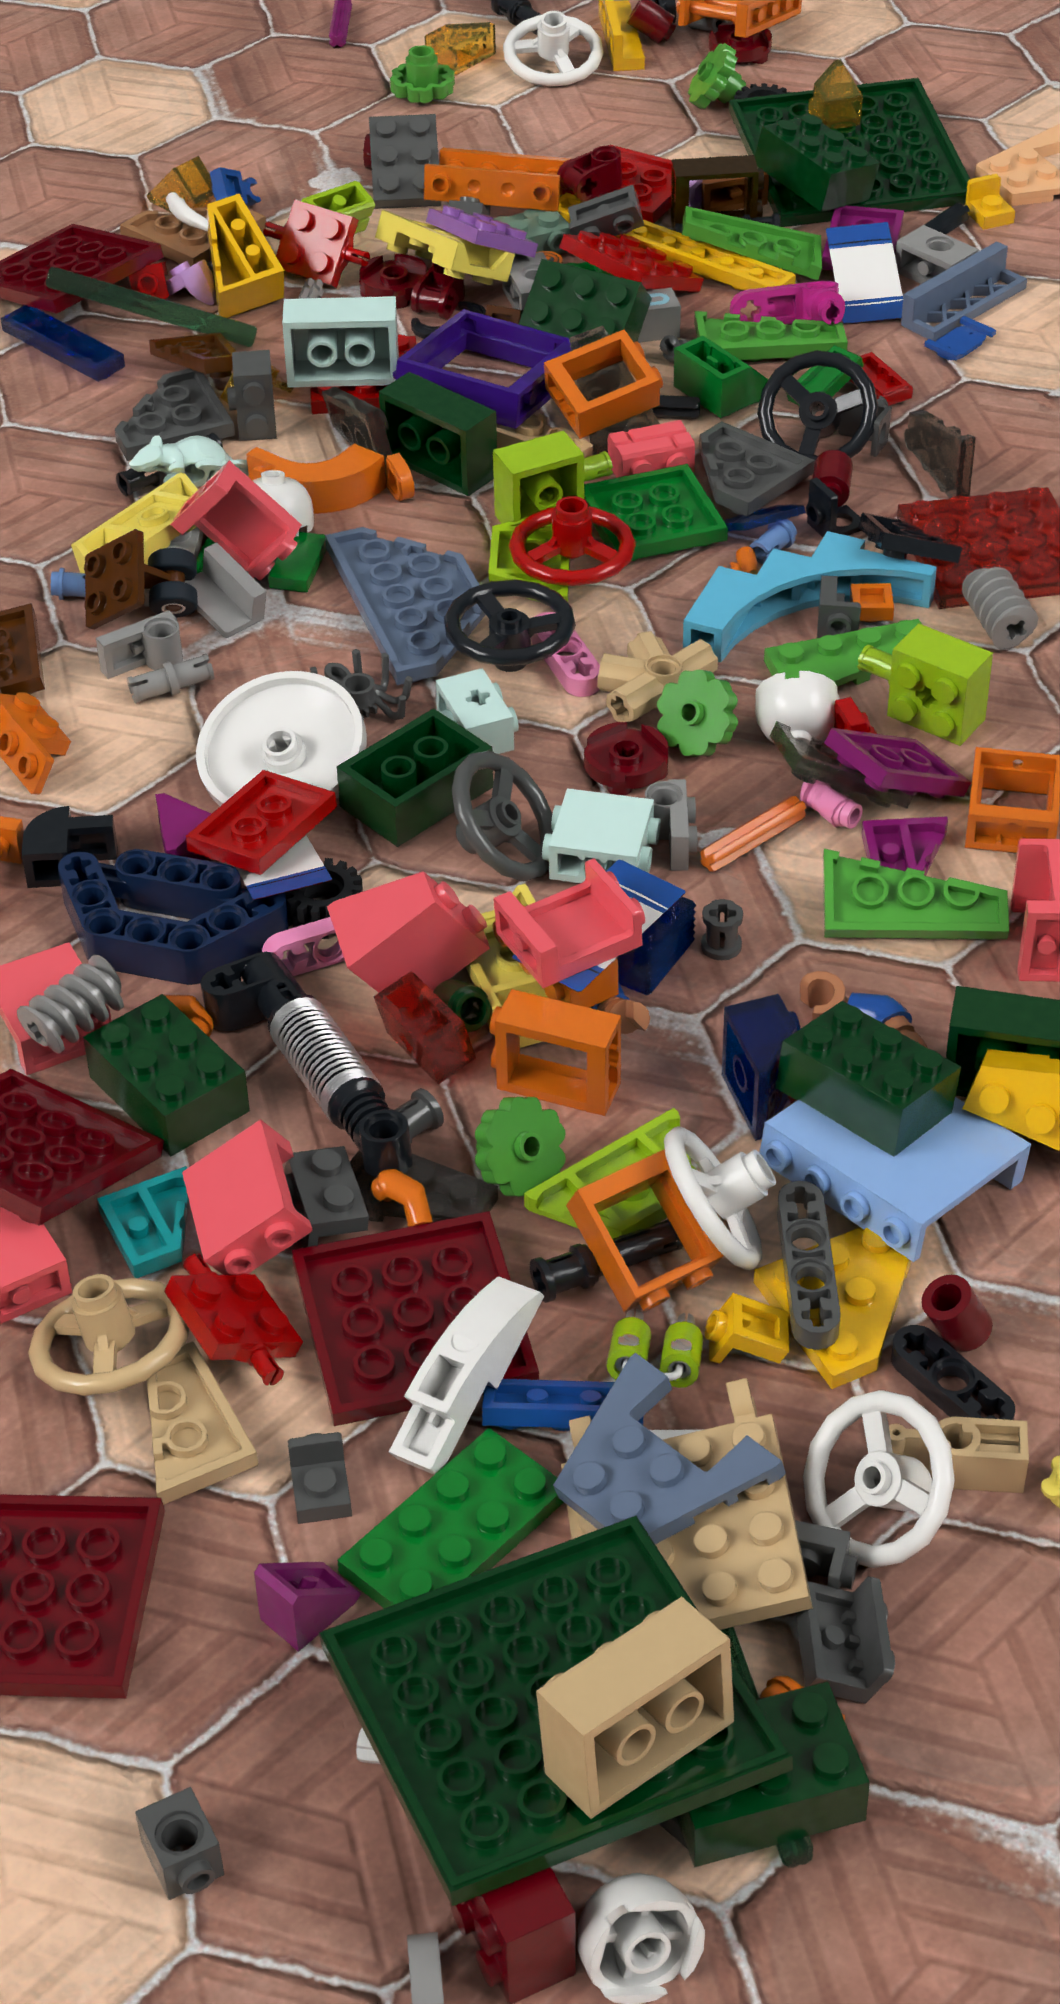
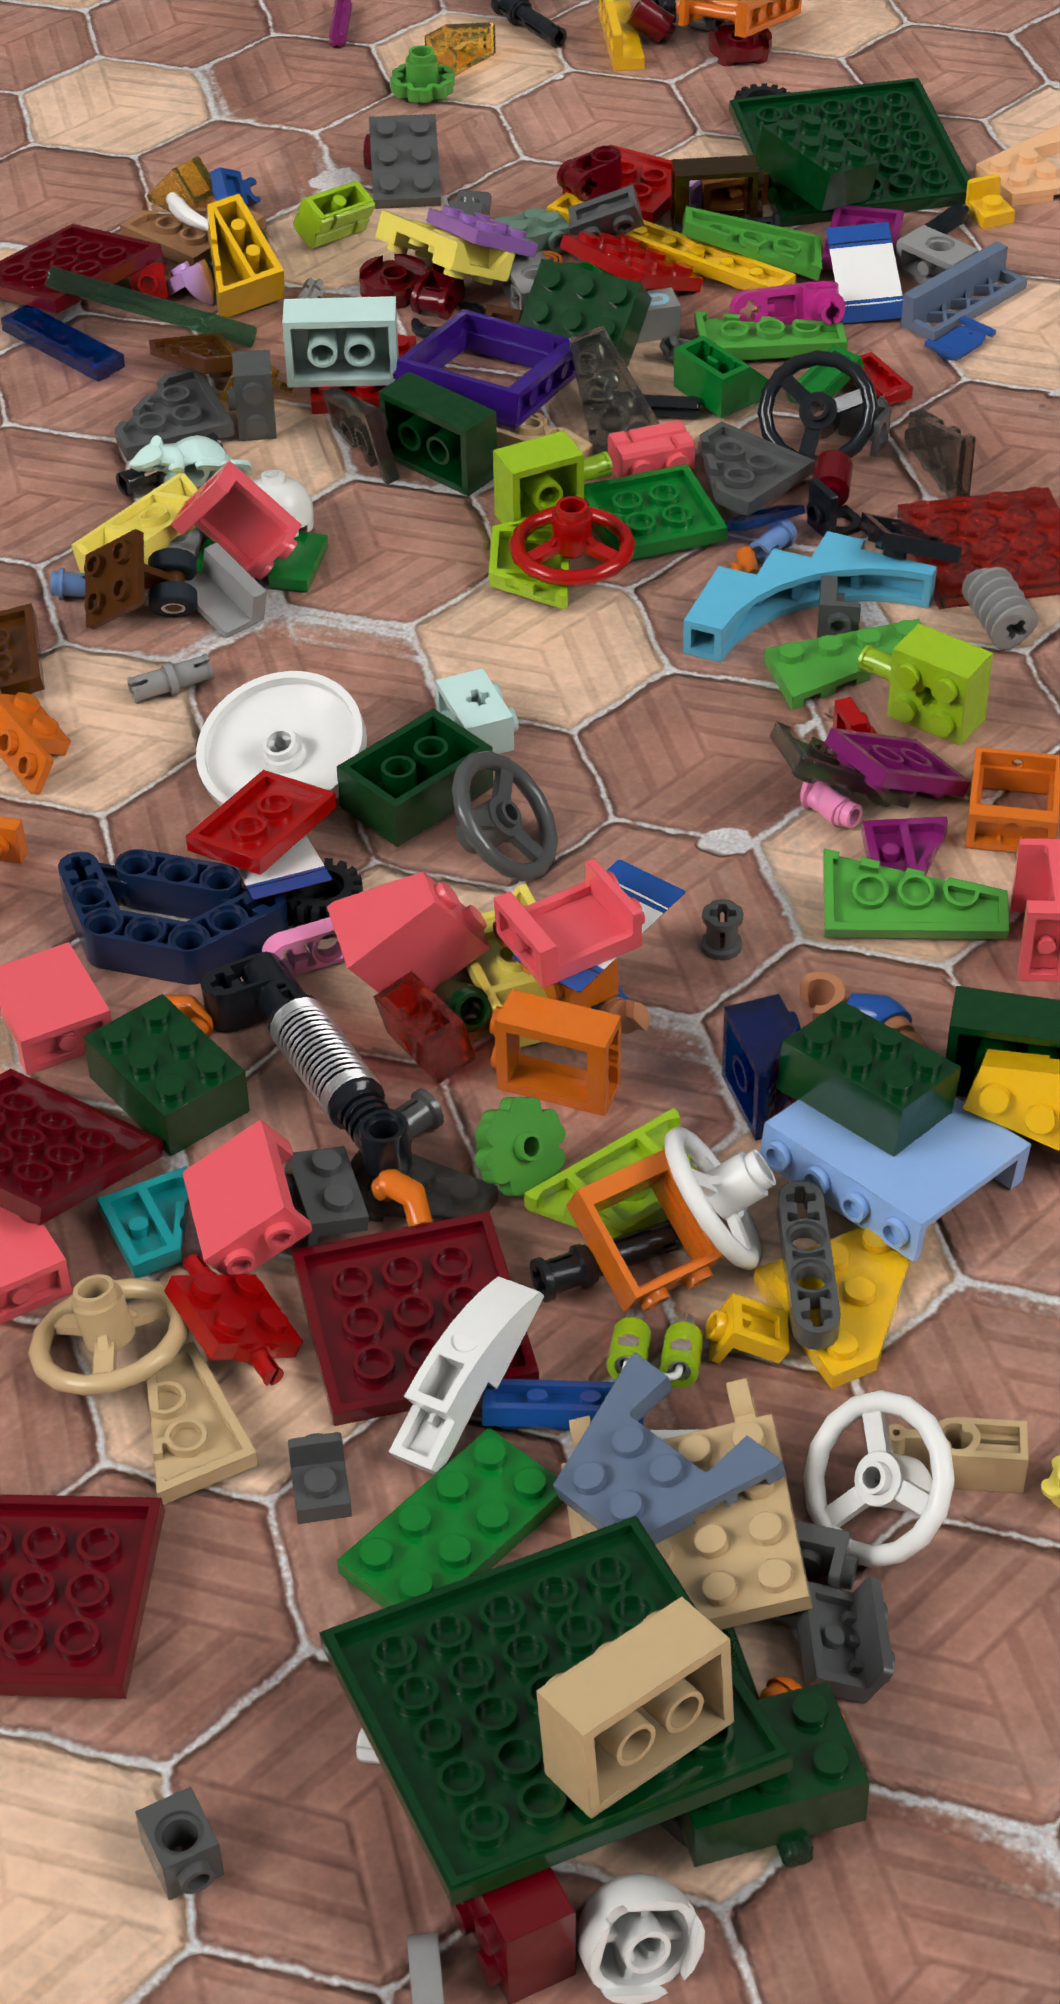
light grey piece [17,955,124,1054] -> none
black brick [22,806,118,888] -> none
light grey plate [96,610,183,679] -> none
magenta slope [155,793,211,860] -> none
orange arch [246,443,386,514] -> none
magenta slope [254,1562,361,1652] -> none
red plate [263,199,370,288] -> none
dark grey animal [310,649,413,721] -> none
sand blue plate [325,527,486,685] -> none
orange tile [386,453,415,501] -> none
orange fence [424,147,571,211] -> none
black piece [444,580,576,672] -> none
white piece [503,11,604,87] -> none
bright pink beam [531,612,600,697] -> none
light aqua brick [542,788,661,883] -> none
orange window [544,329,663,439] -> none
dark red plate [584,722,668,796] -> none
tan piece [597,631,718,723] -> none
clear blue brick [617,897,697,995] -> none
light grey plate [645,779,698,871] -> none
bright green plant [657,669,738,757] -> none
bright green plant [688,43,746,109] -> none
orange axle [700,796,806,872] -> none
white cylinder [755,671,840,751] -> none
clear yellow slope [809,59,863,129] -> none
orange plate [850,583,894,623] -> none
black beam [891,1325,1016,1420] -> none
dark red brick [921,1275,993,1352] -> none

